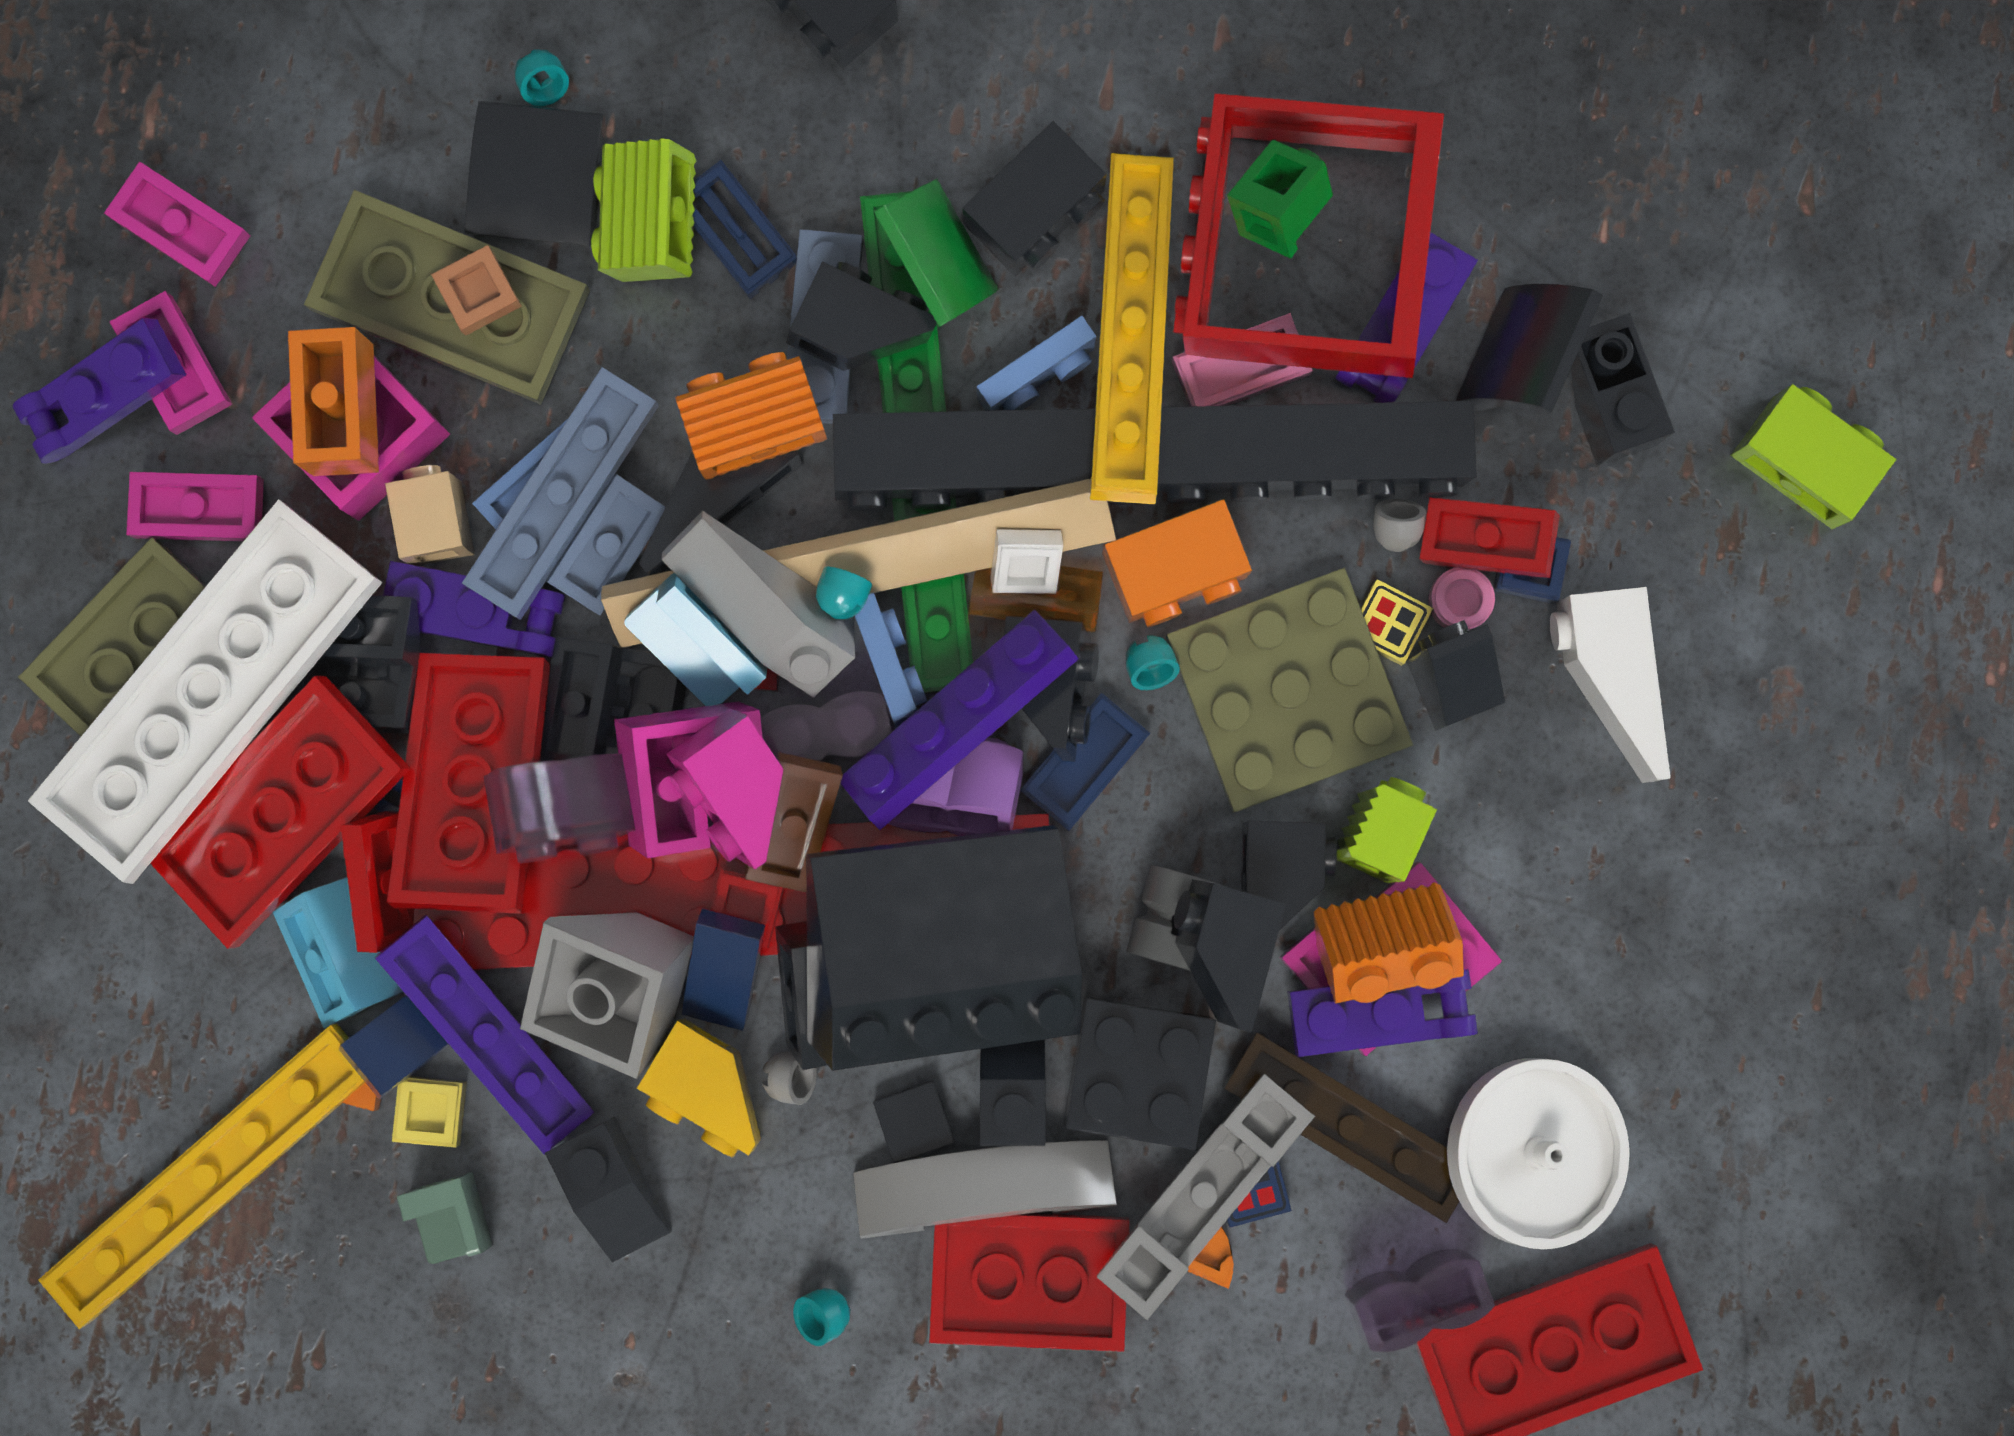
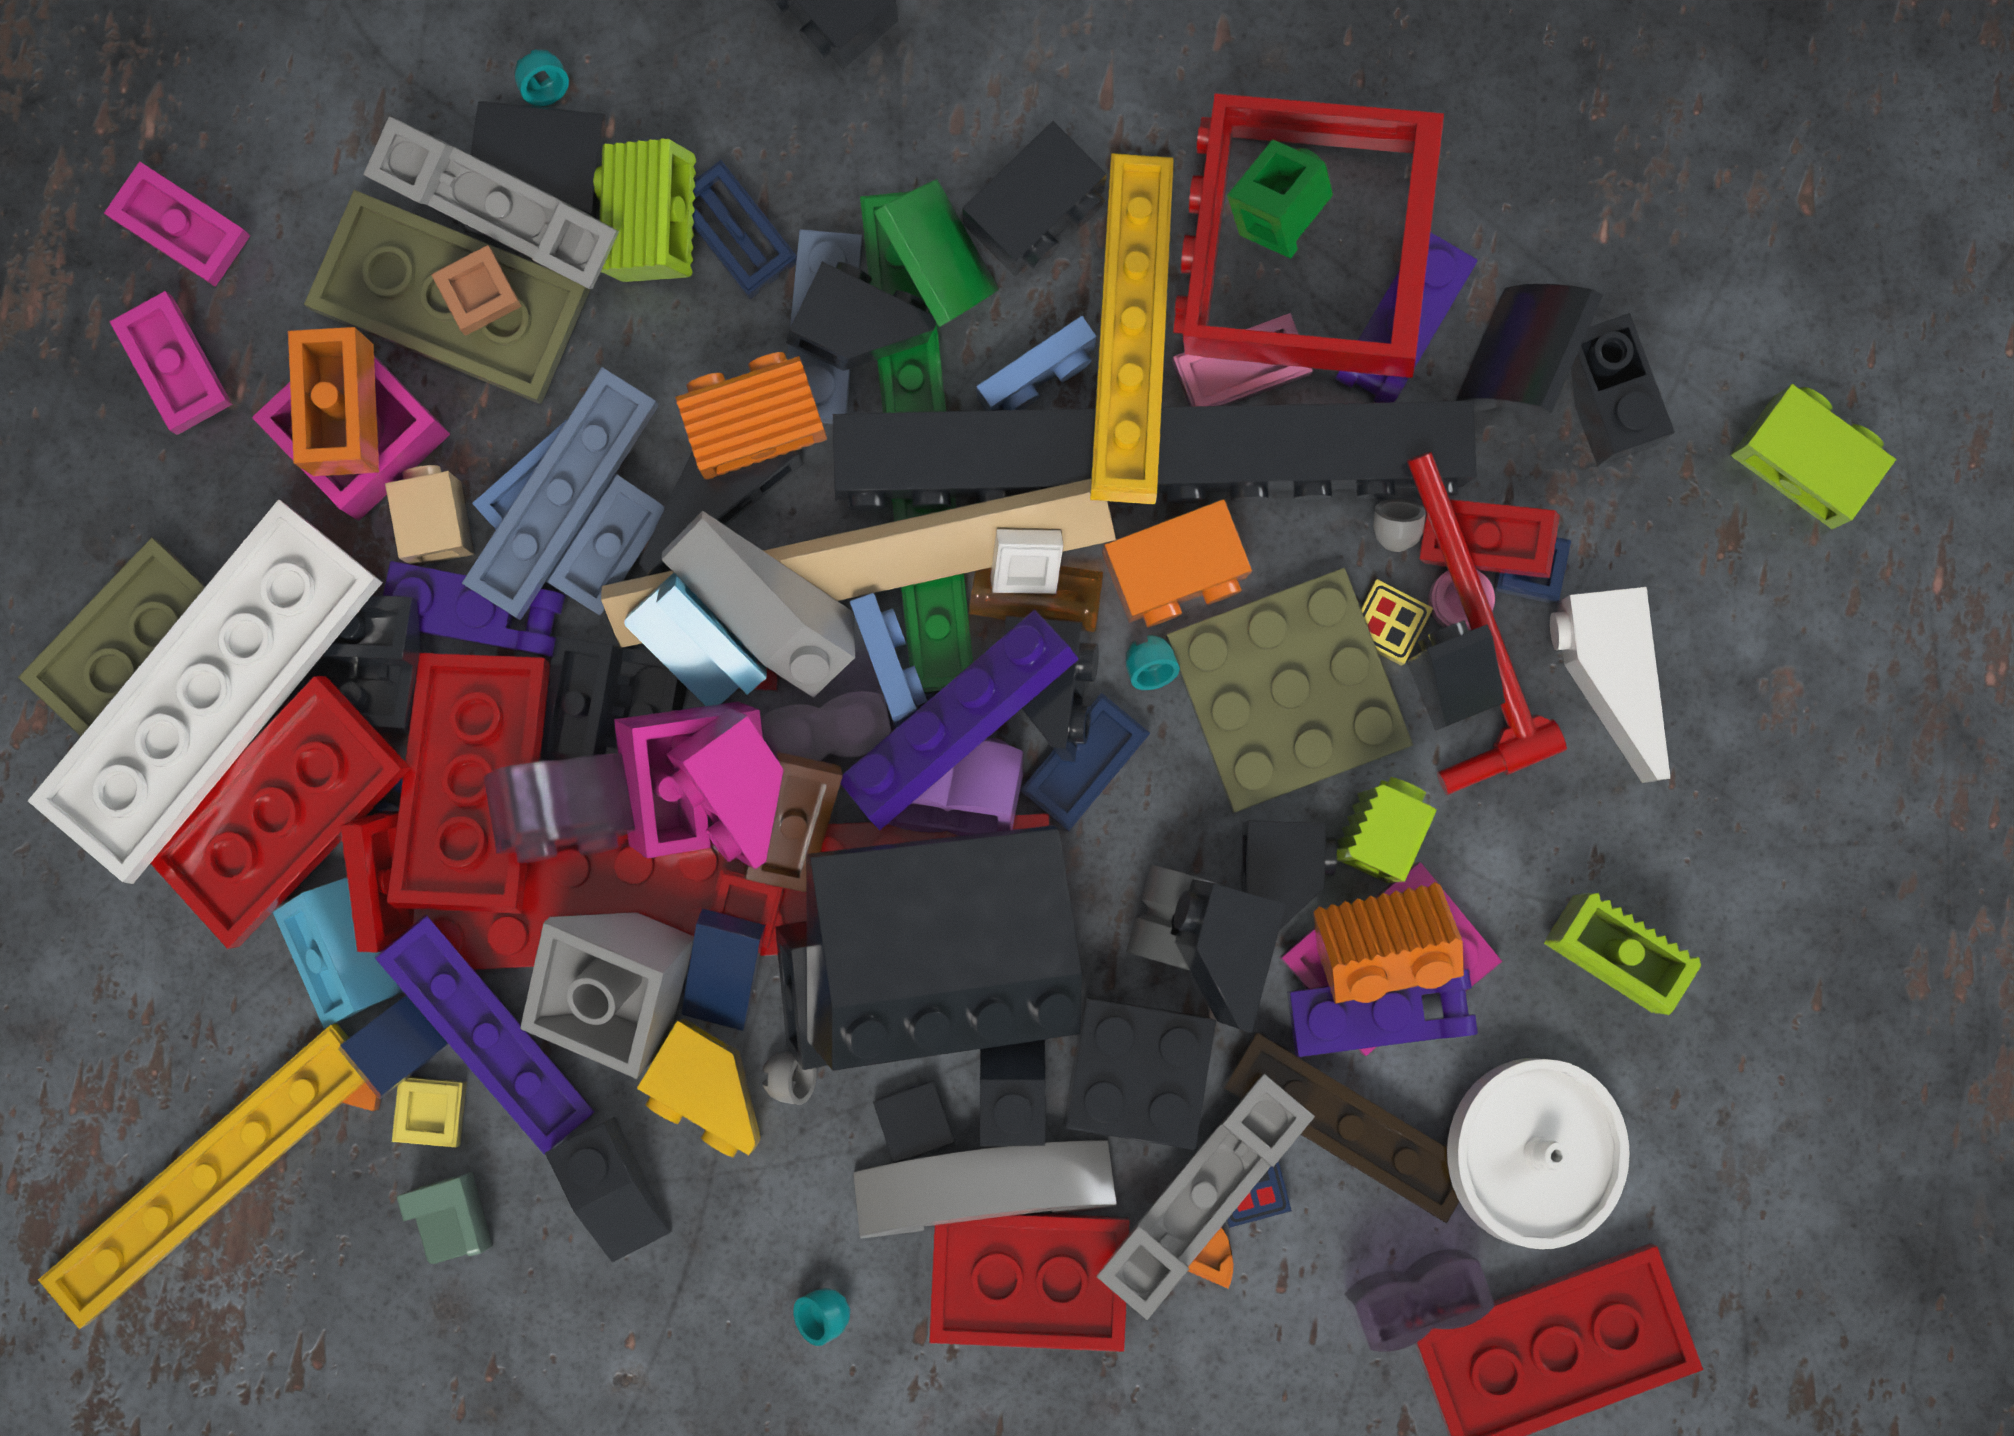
dark purple plate [12,318,187,464] -> none
dark pink plate [126,472,264,541] -> none
teal hinge [816,566,872,619] -> none
none -> light grey slope [363,116,619,289]
none -> red bar [1407,452,1567,795]
none -> lime brick [1544,893,1701,1016]

